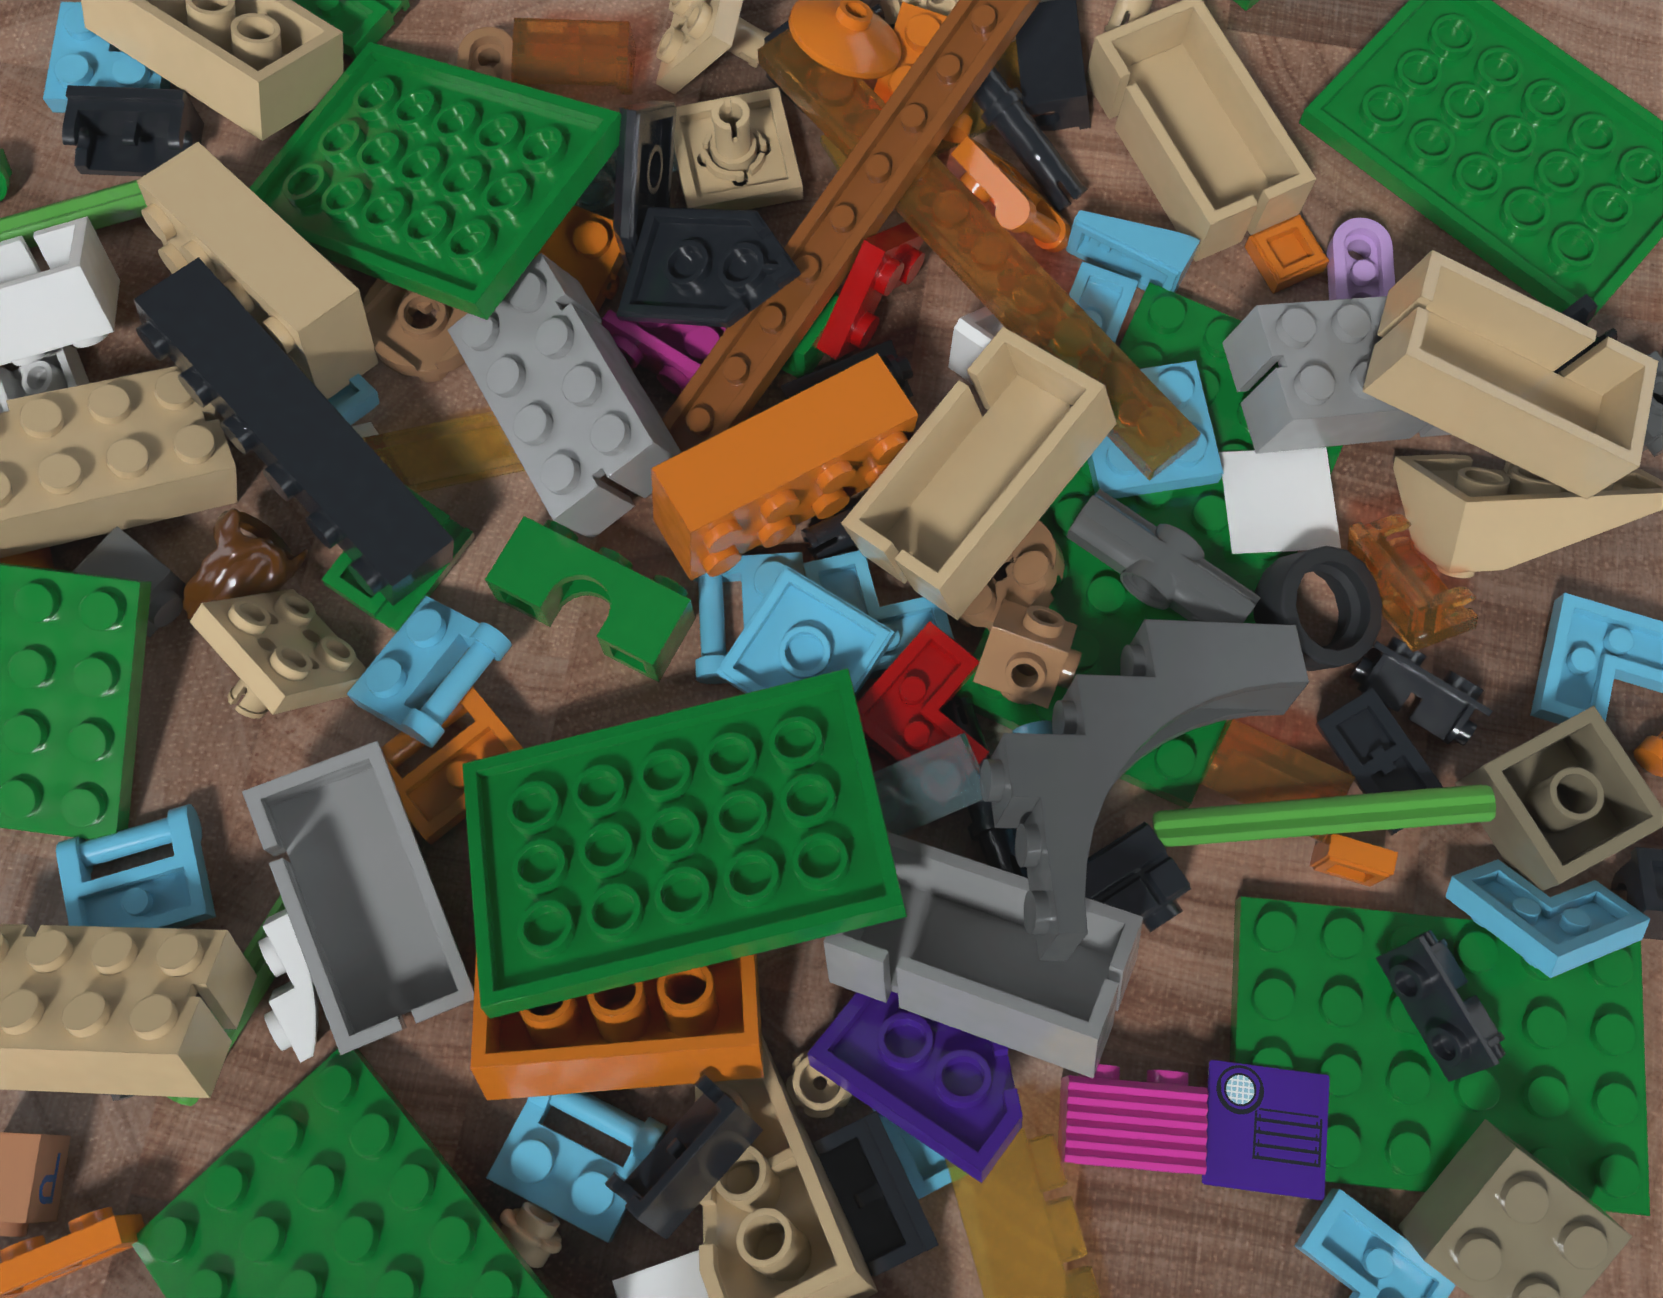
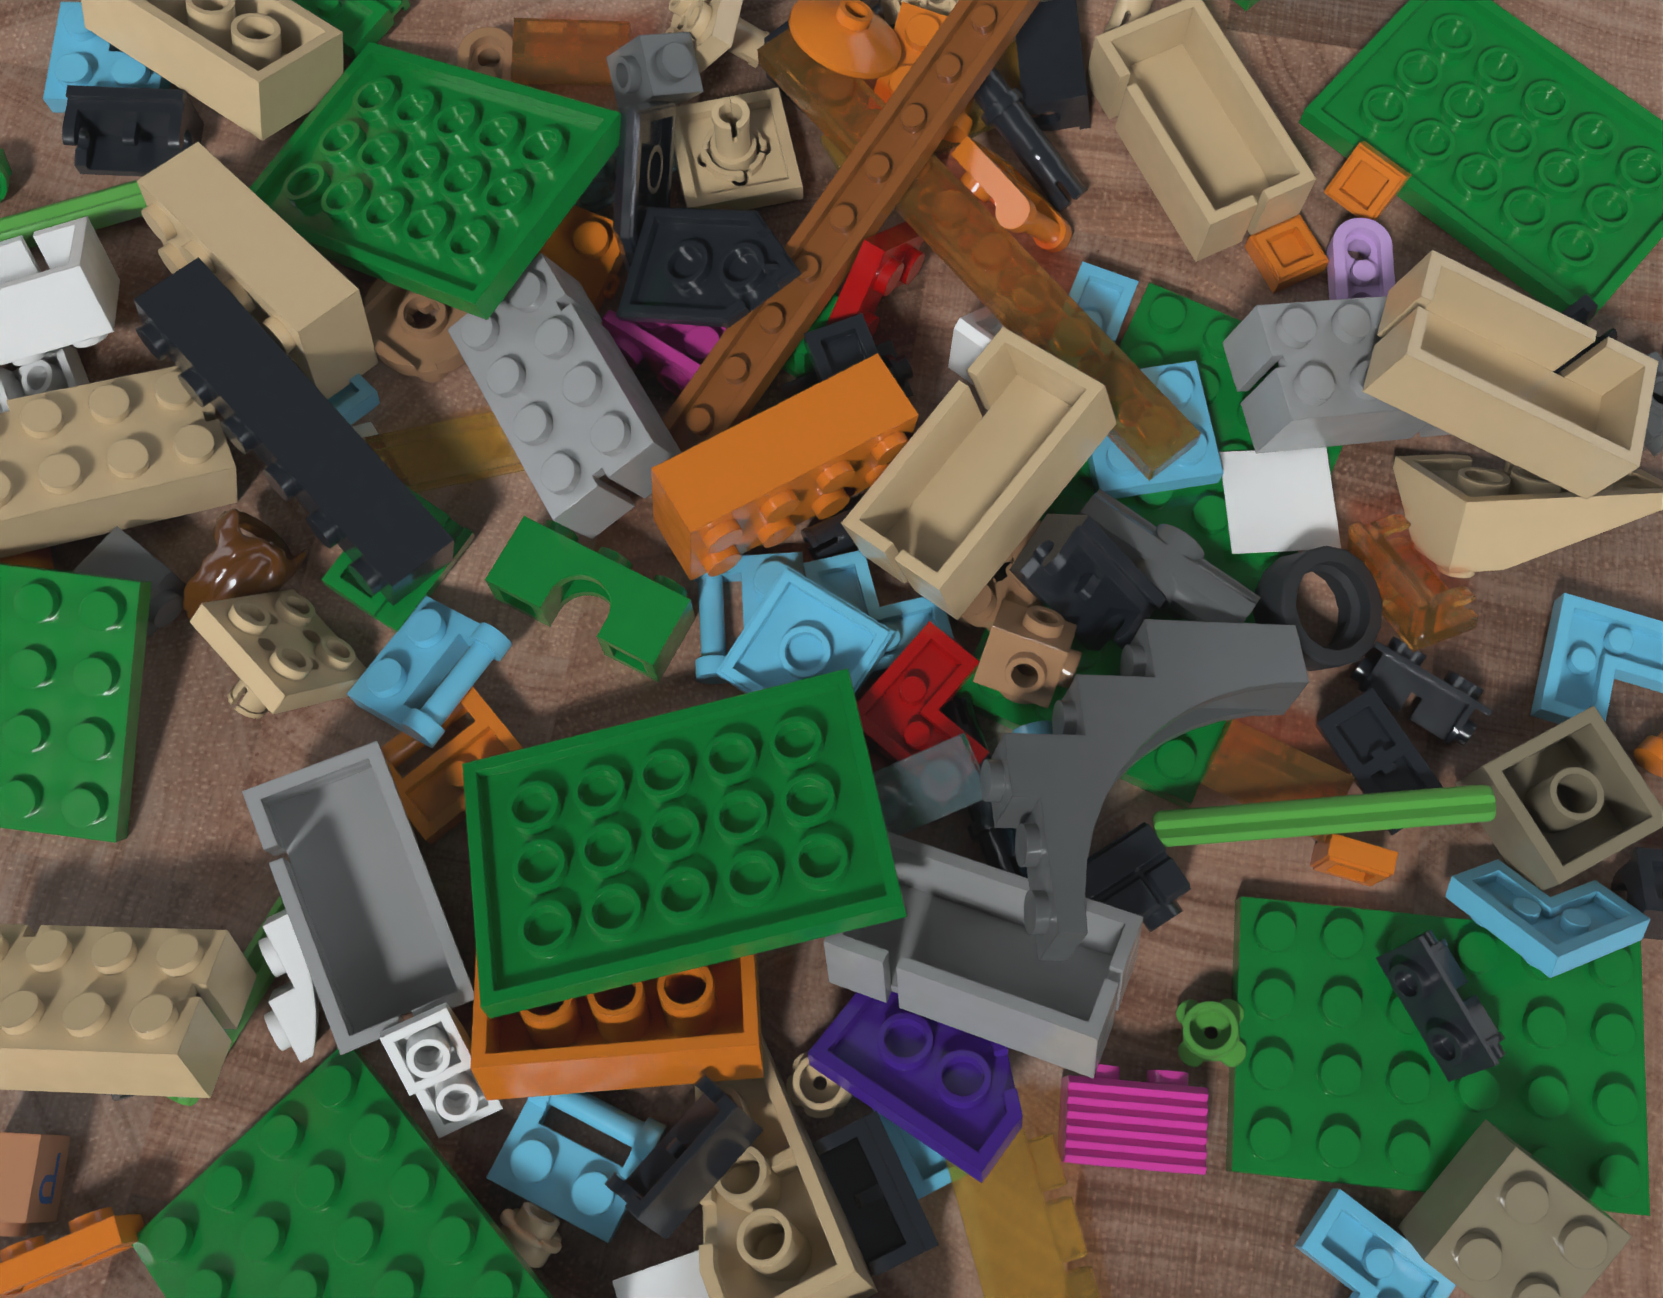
medium azure plate [56,804,216,929] -> none
medium azure slope [1066,210,1201,293] -> none
dark purple sticker [1202,1060,1330,1200] -> none
none -> white slope [380,1002,503,1138]
none -> dark grey brick [606,32,704,110]
none -> black tile [804,313,880,382]
none -> black hinge [1009,514,1166,651]
none -> bright green plate [1176,999,1246,1068]
none -> orange tile [1324,141,1411,221]

